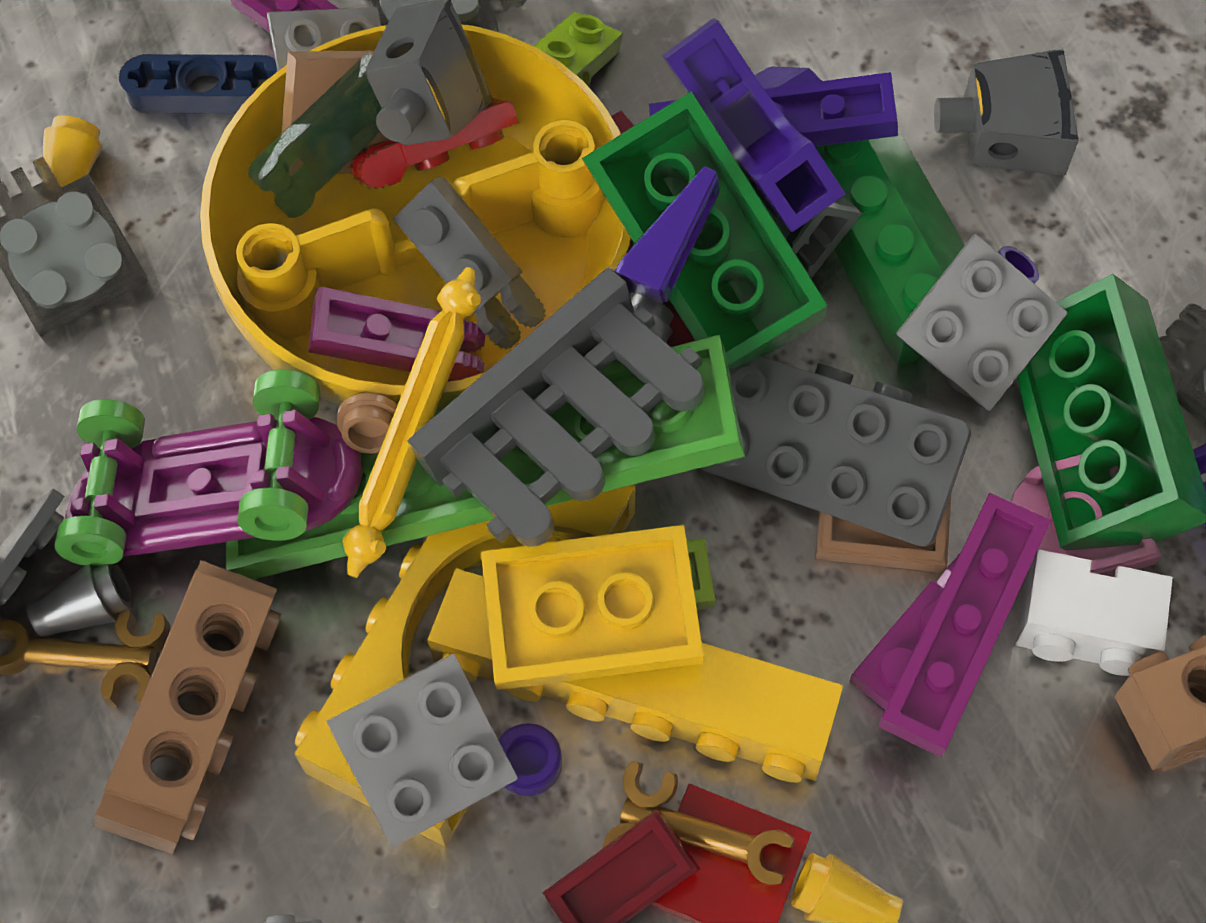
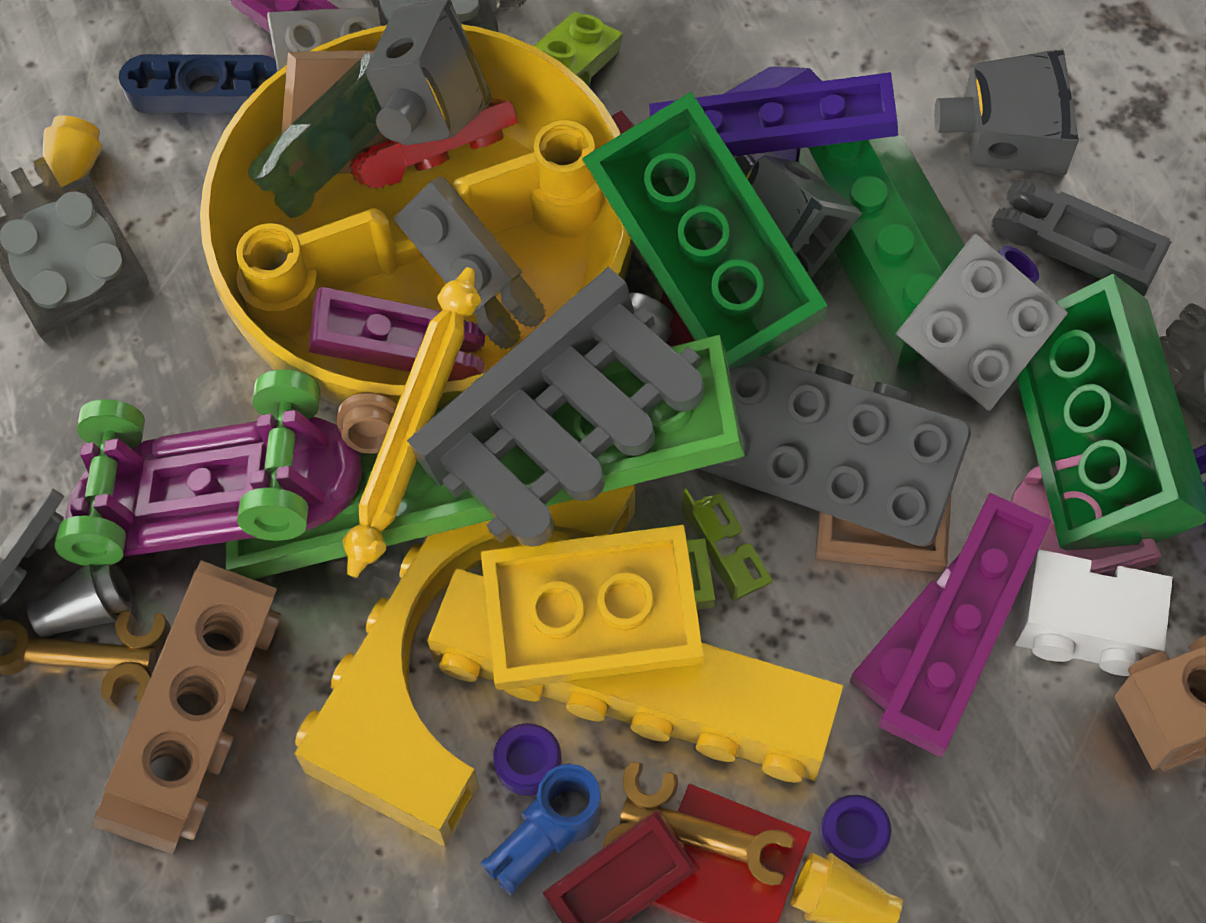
light grey hinge [326,654,518,848] -> none
dark purple slope [614,166,720,305] -> none
dark purple arch [662,18,845,232] -> none
none -> blue pin [480,764,602,896]
none -> lime piece [682,488,773,601]
none -> dark purple tile [819,795,892,869]
none -> dark grey hinge [991,180,1172,296]

